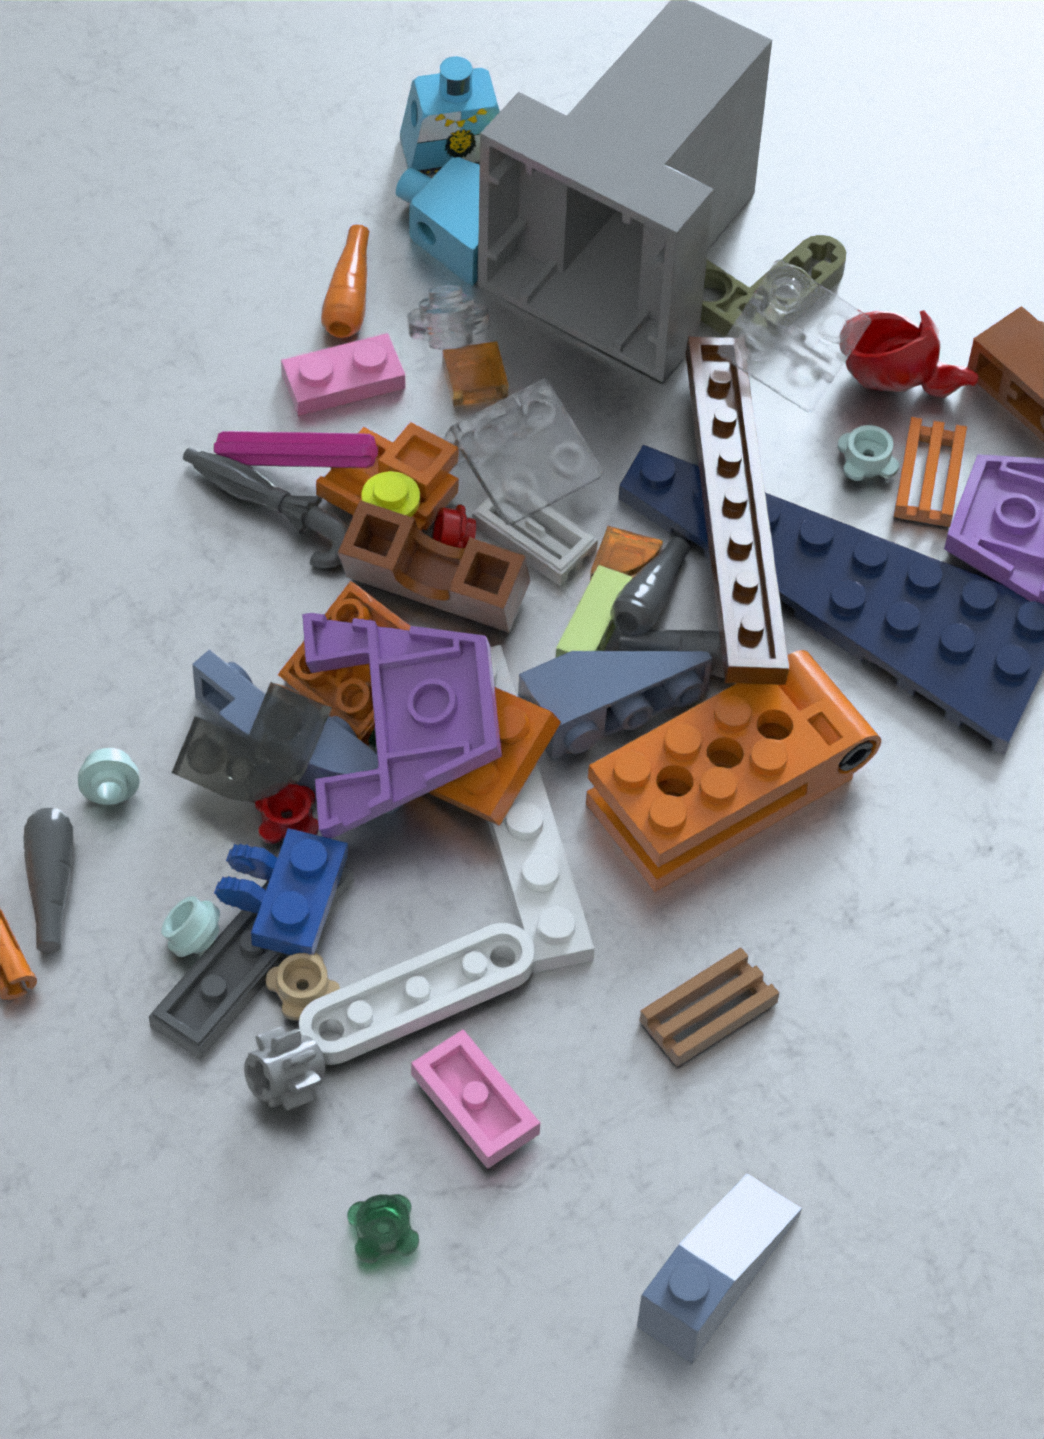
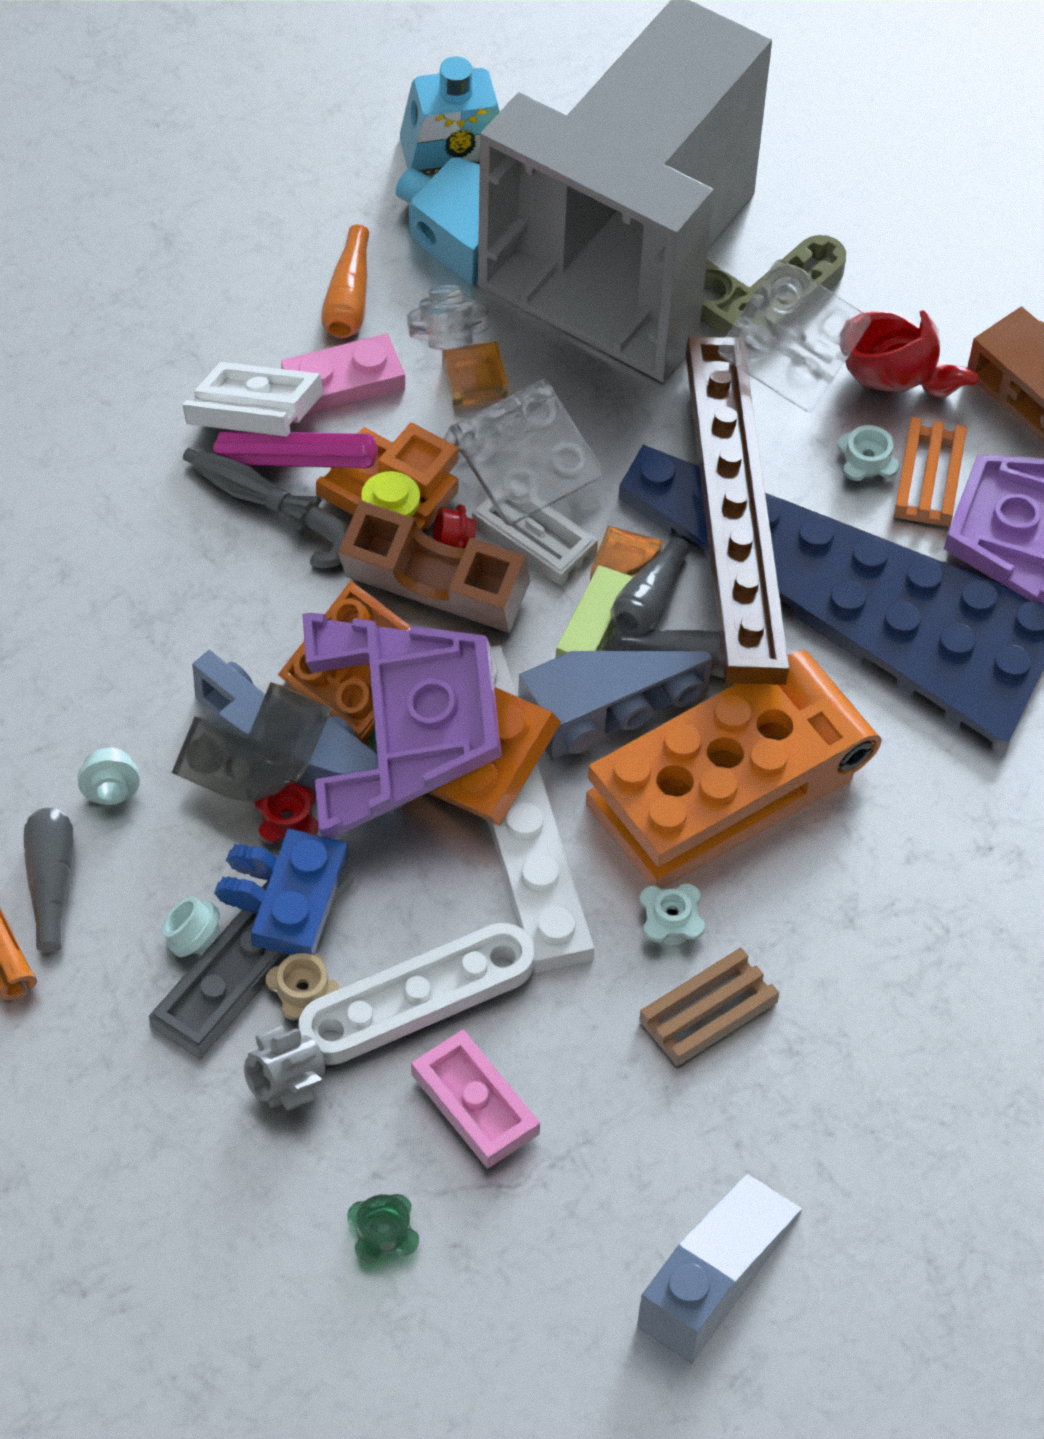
none -> white plate [182,362,324,437]
none -> light aqua plate [639,883,705,945]

